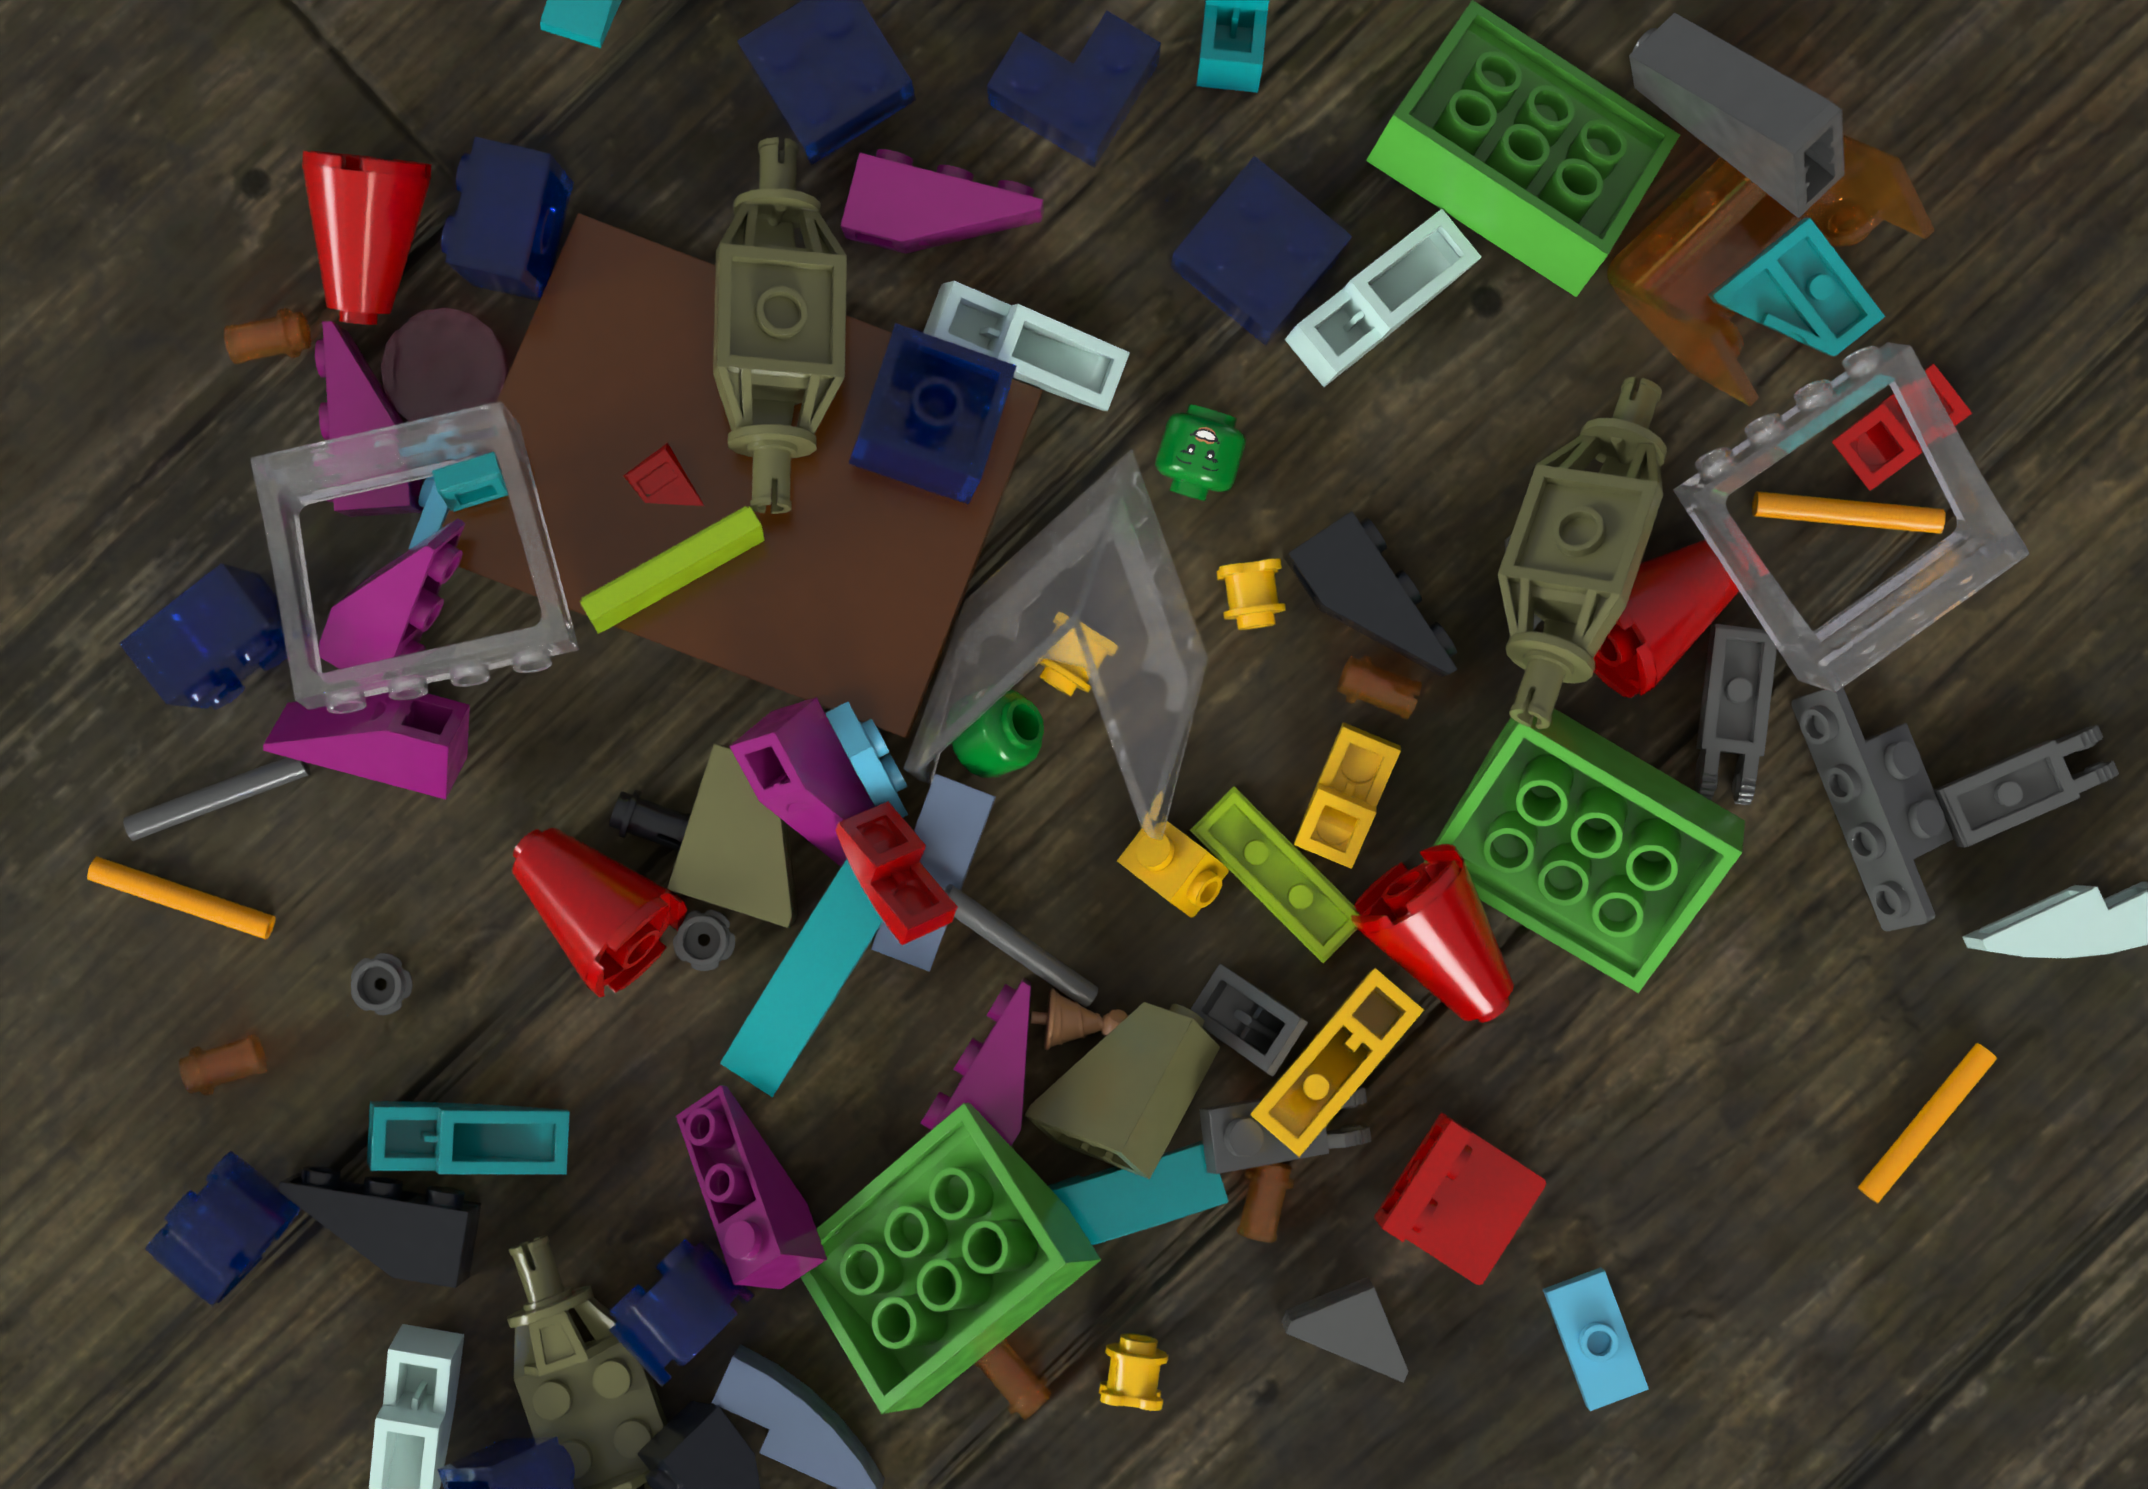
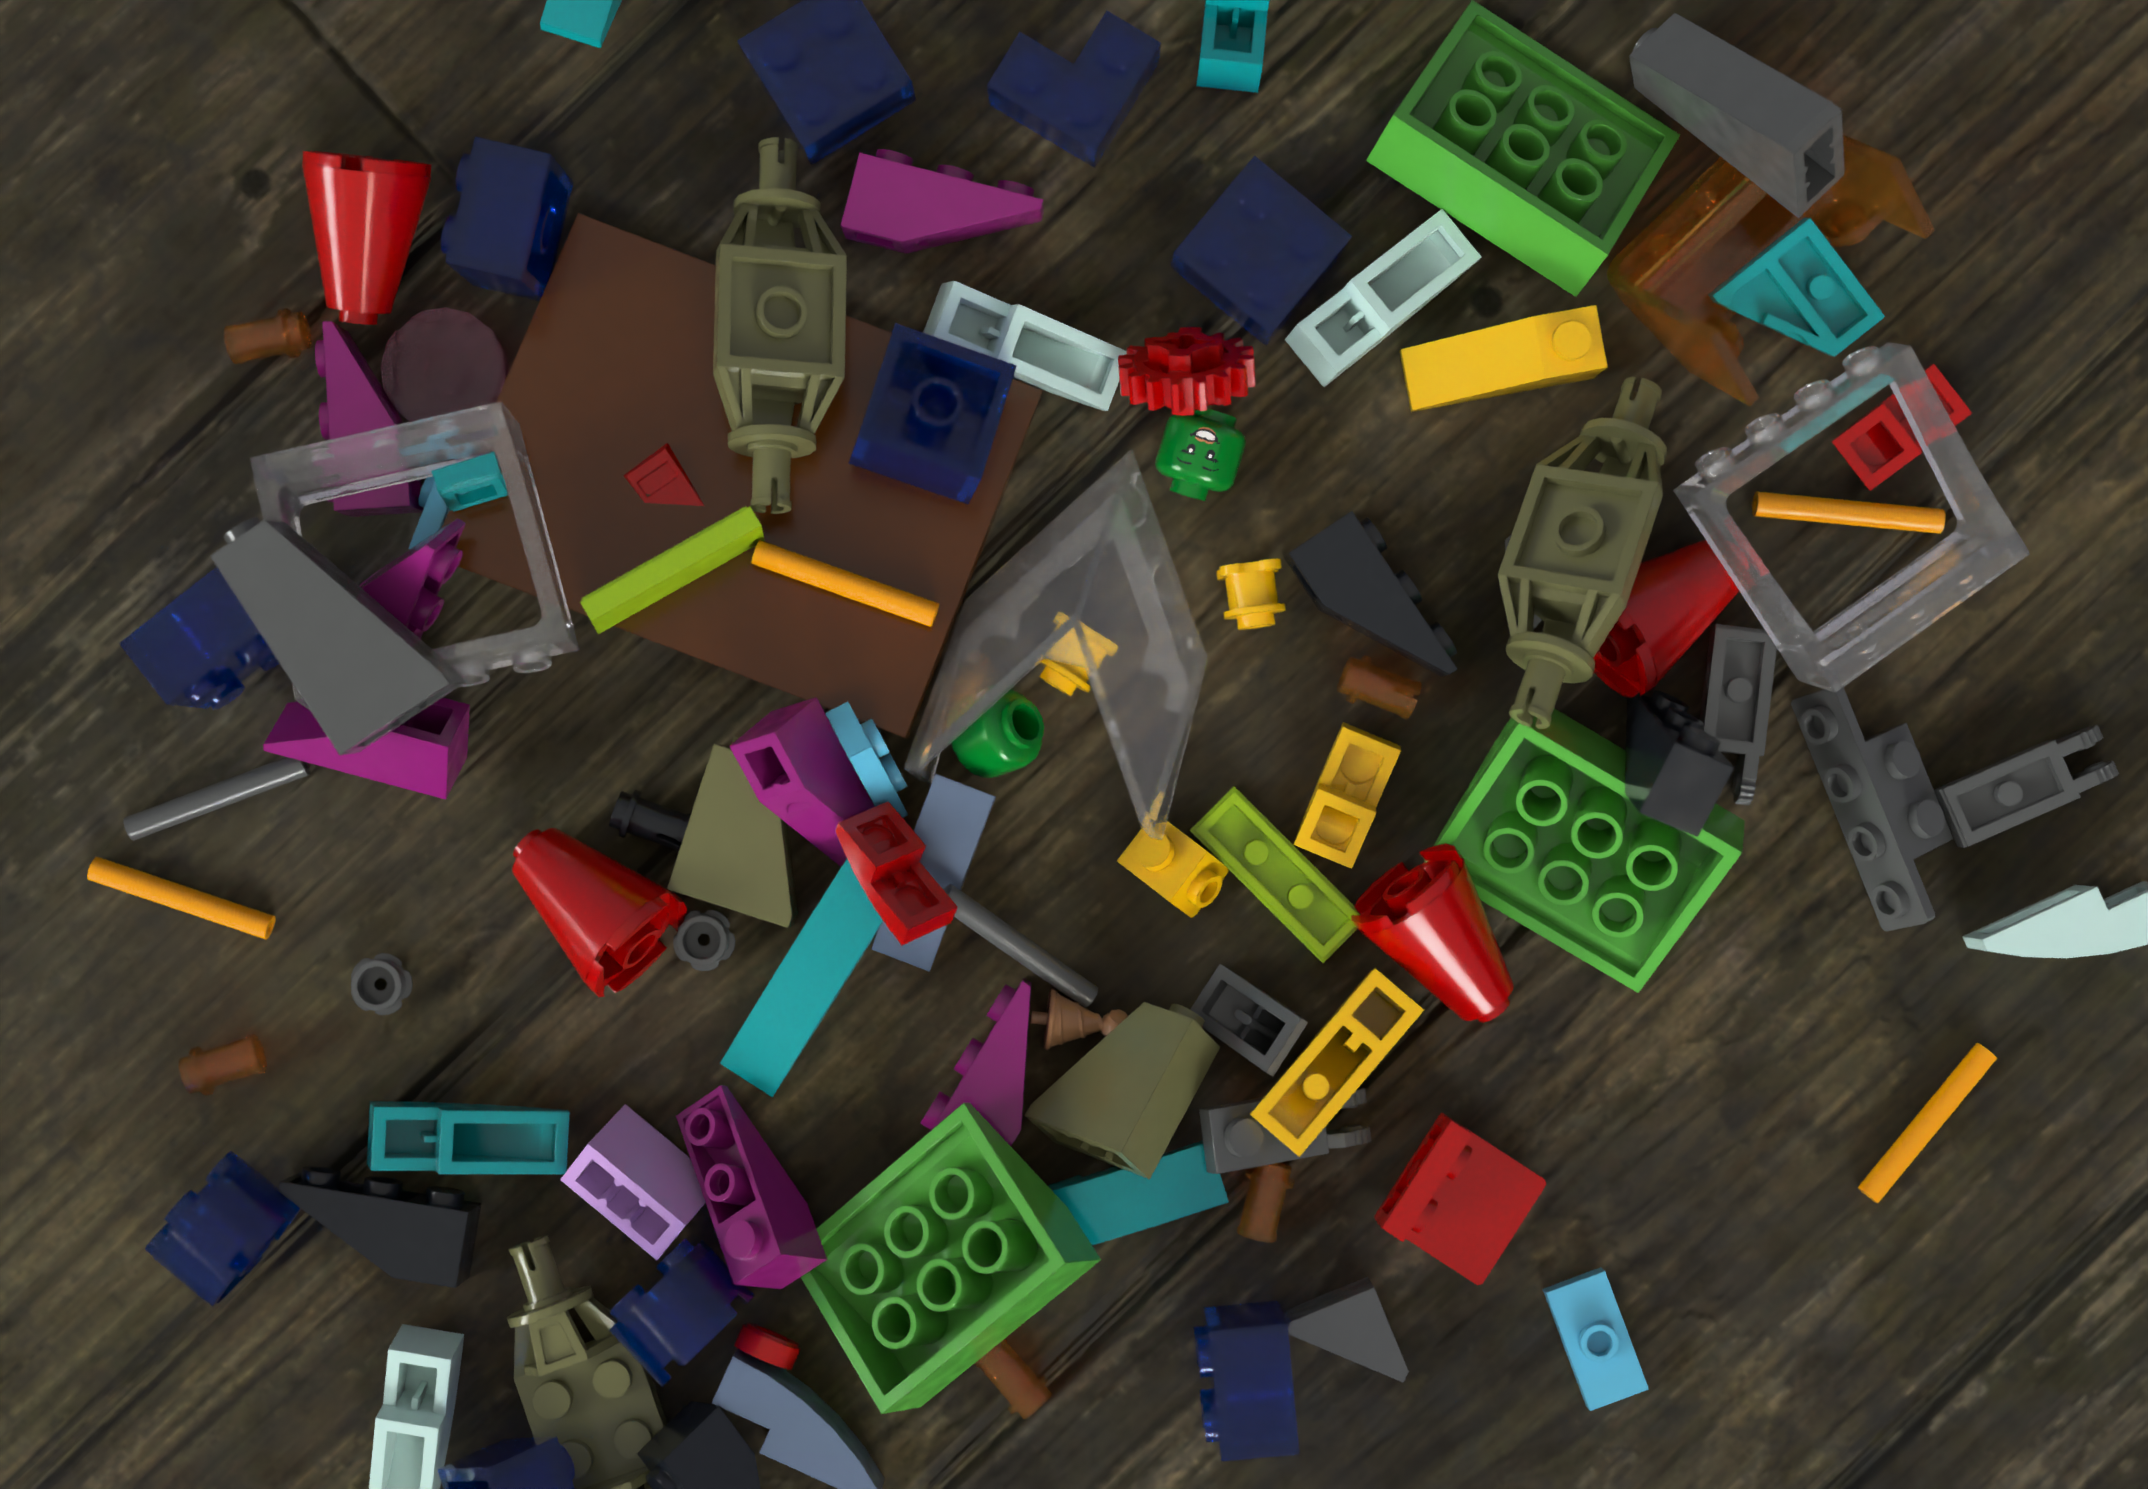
yellow brick [1099,1333,1168,1411] -> none
none -> dark grey slope [210,517,465,755]
none -> lavender brick [560,1104,706,1260]
none -> red tile [734,1322,801,1370]
none -> light orange piece [751,540,940,627]
none -> red gear [1118,327,1256,416]
none -> clear blue brick [1193,1301,1299,1461]
none -> yellow slope [1400,305,1608,412]
none -> black slope [1625,690,1734,837]

